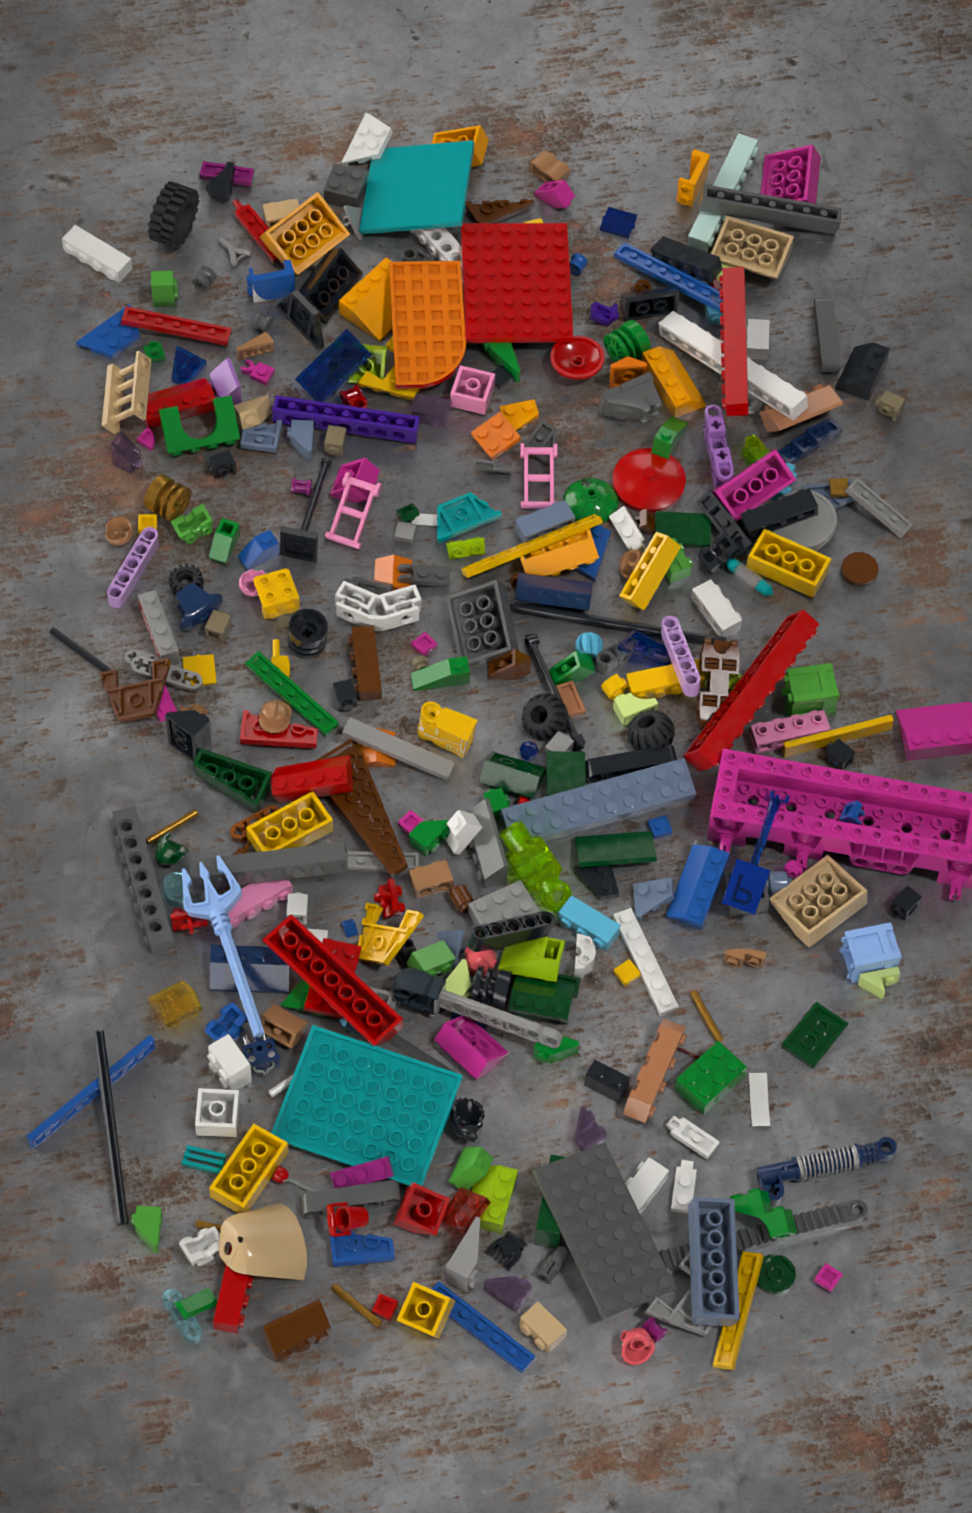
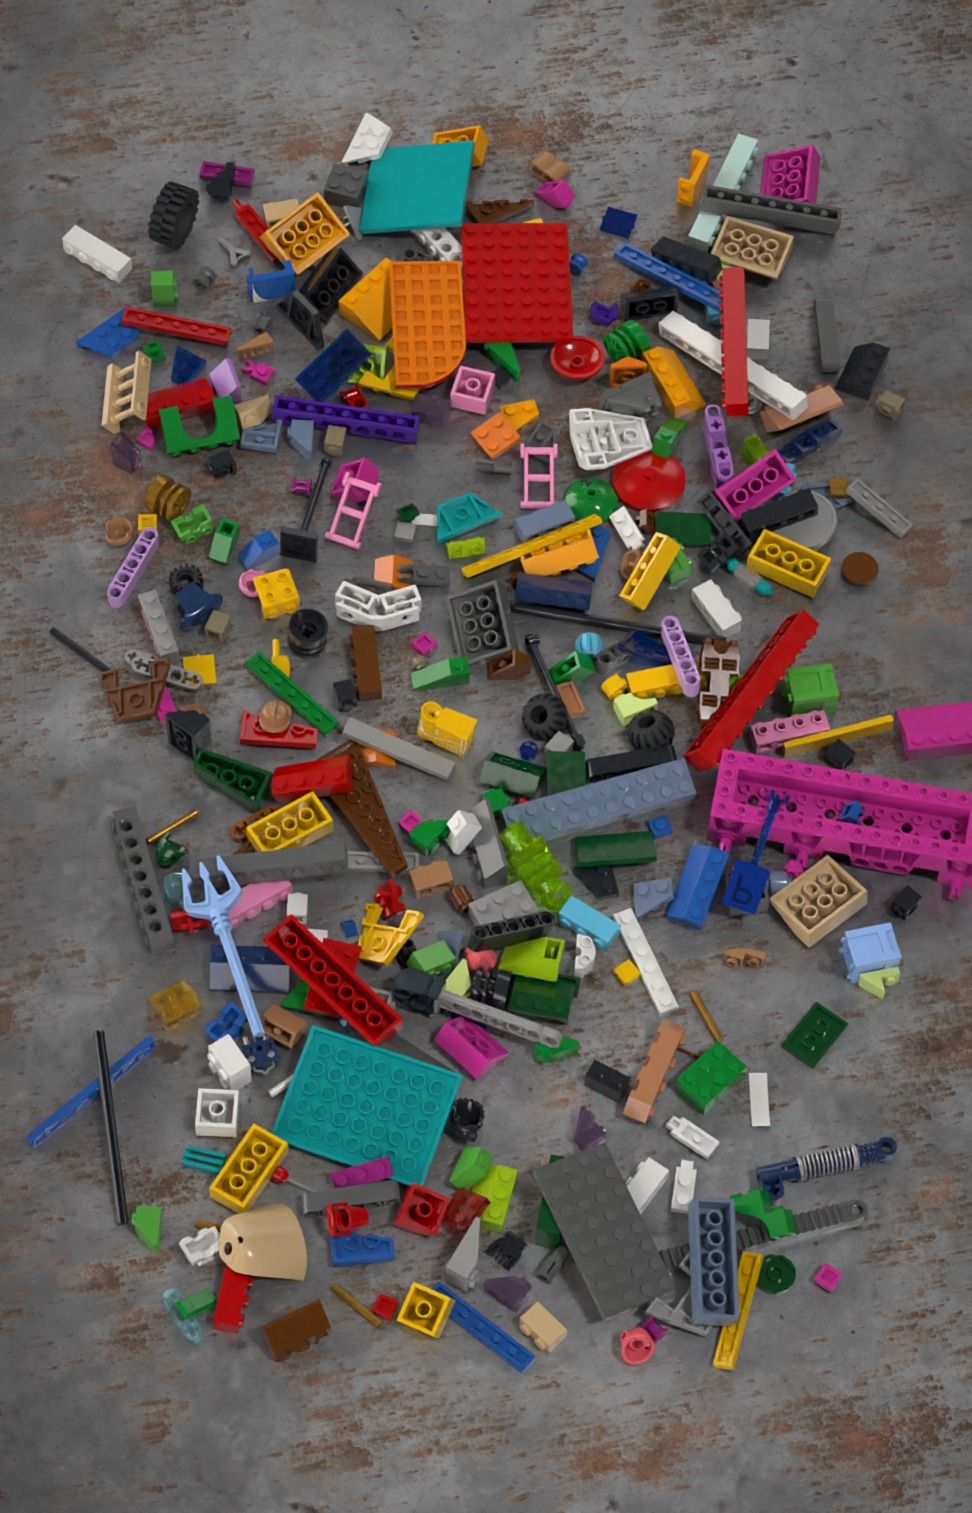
none -> white wedge [569,408,653,470]

